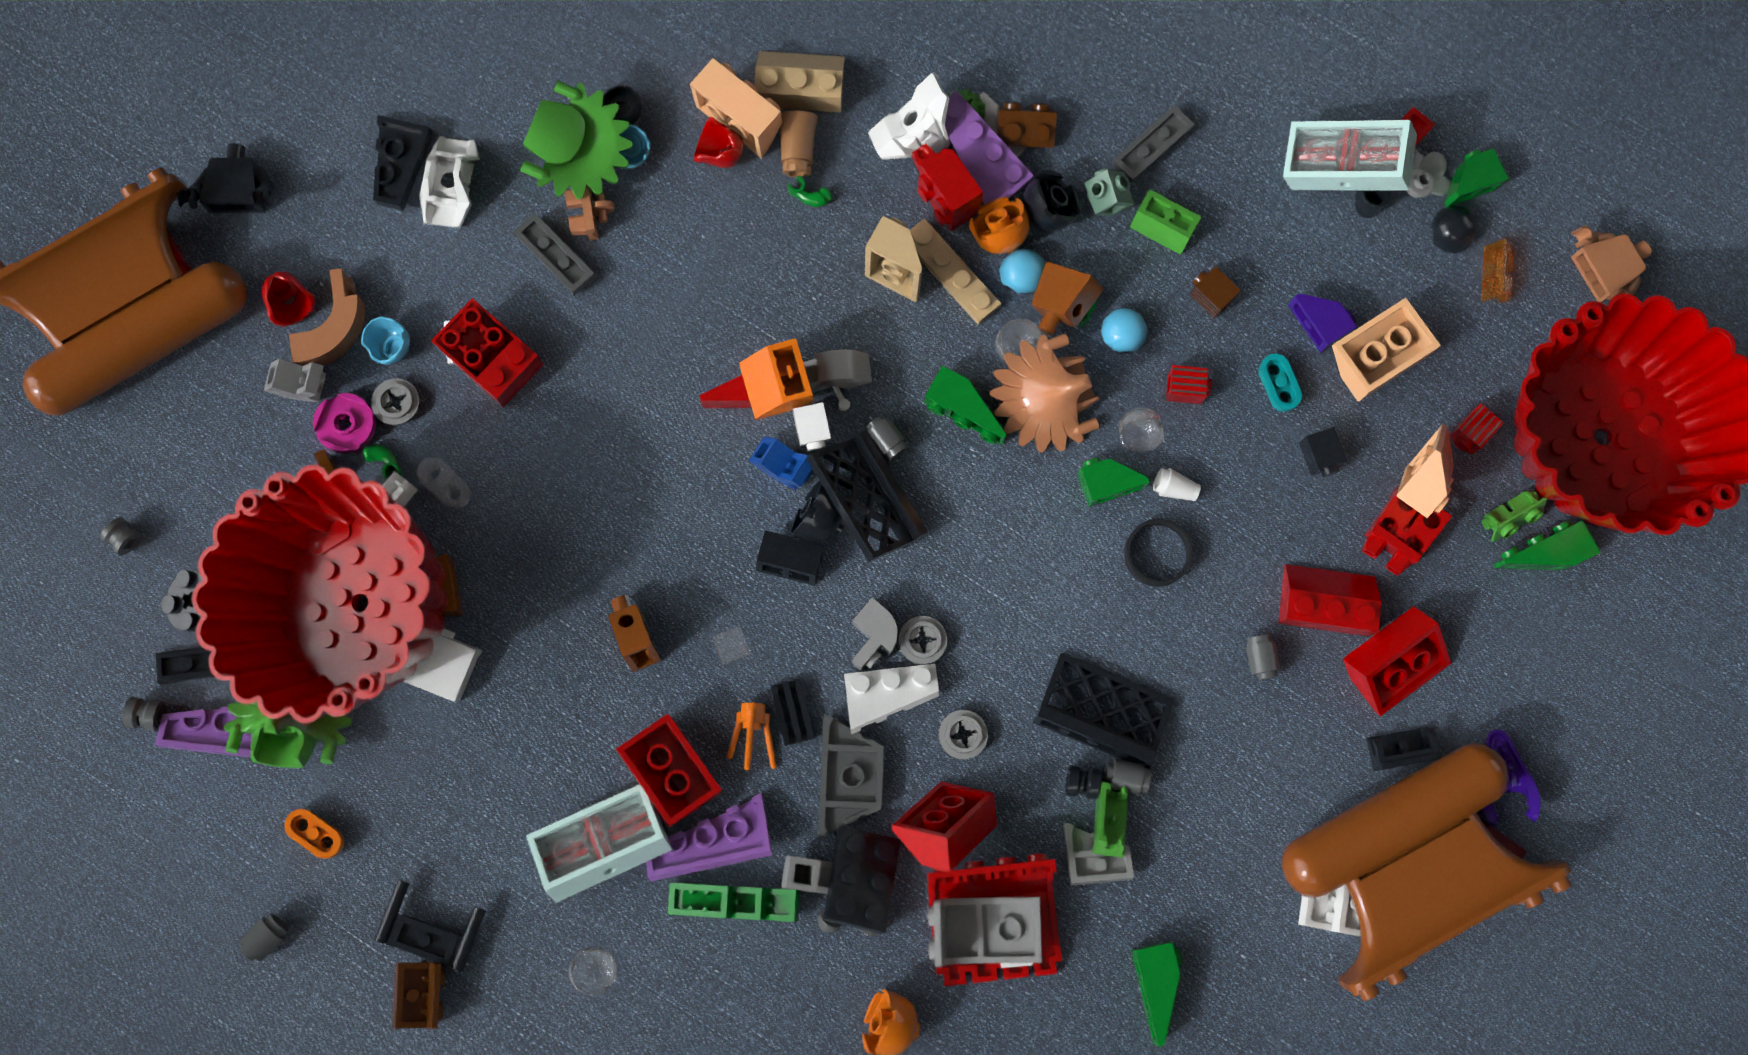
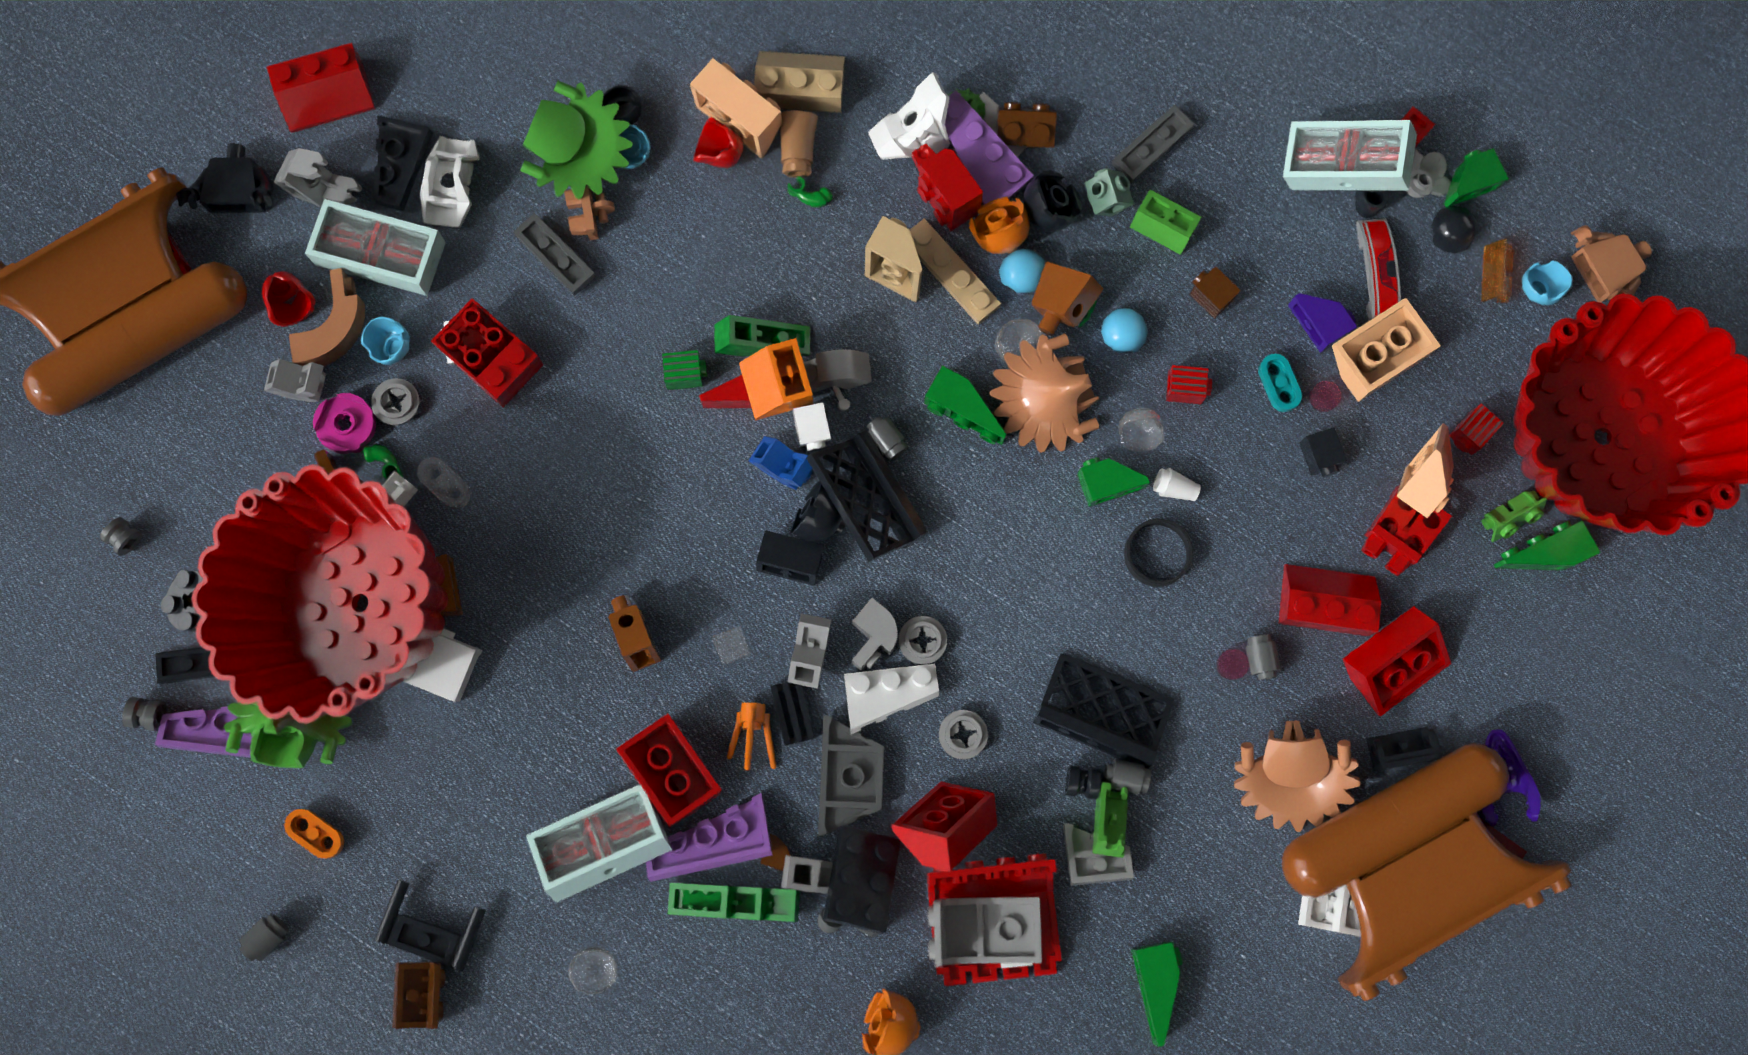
none -> red slope [267,42,375,133]
none -> light grey piece [274,148,362,207]
none -> brick [305,199,446,296]
none -> green brick [662,350,707,390]
none -> green slope [714,315,810,356]
none -> reddish brown tile [760,834,790,871]
none -> light grey brick [788,613,831,689]
none -> clear pink tile [1216,649,1249,680]
none -> nougat piece [1234,720,1361,832]
none -> clear pink tile [1309,381,1341,412]
none -> slope [1356,219,1401,321]
none -> medium azure hair [1522,260,1573,305]

